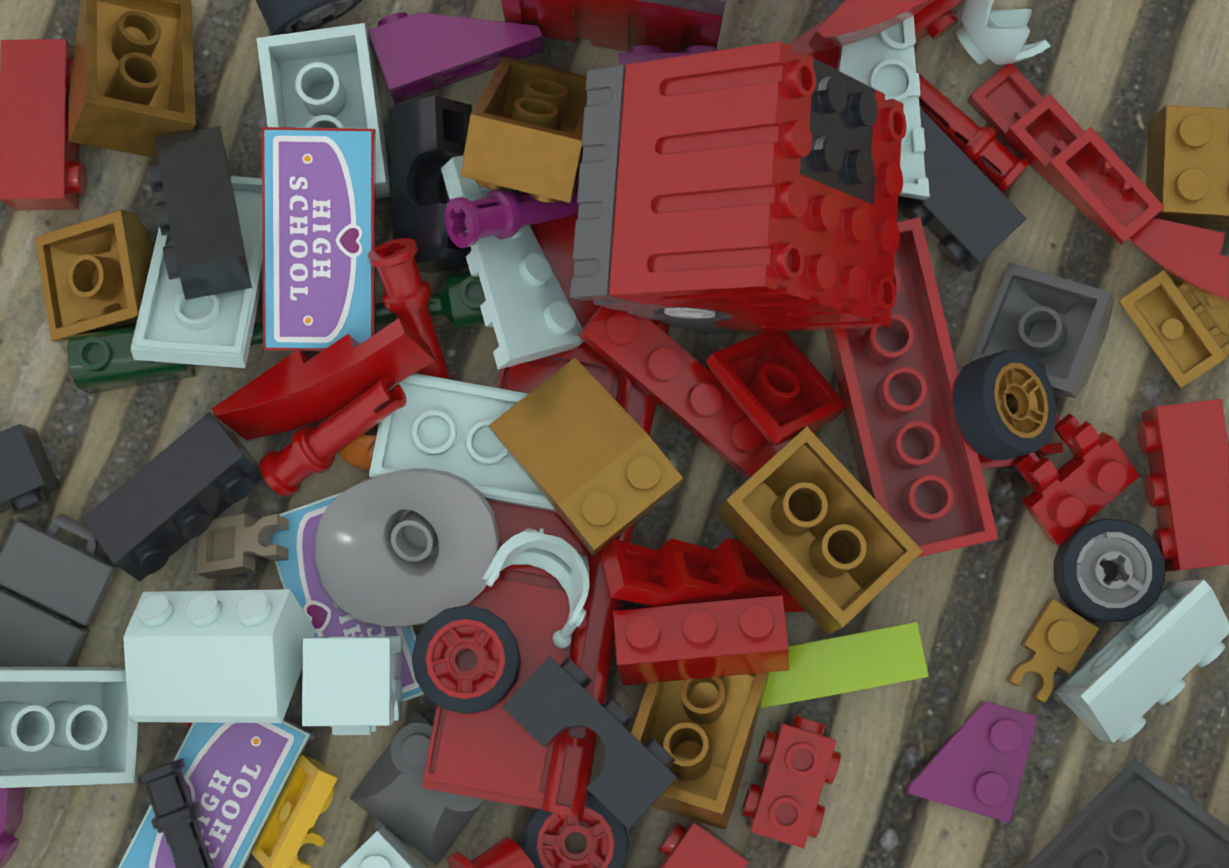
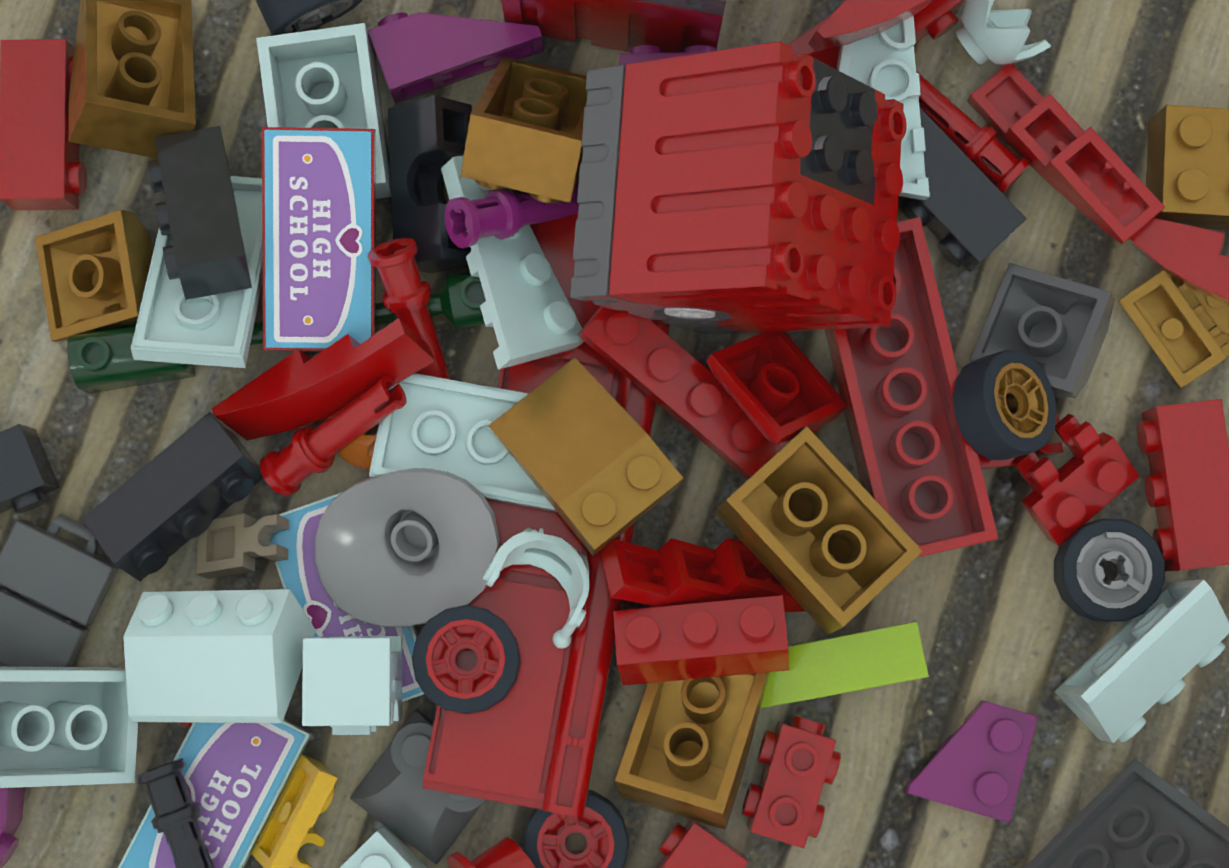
black arch [502,656,676,829] -> none
pearl gold plate [1005,599,1099,703] -> none

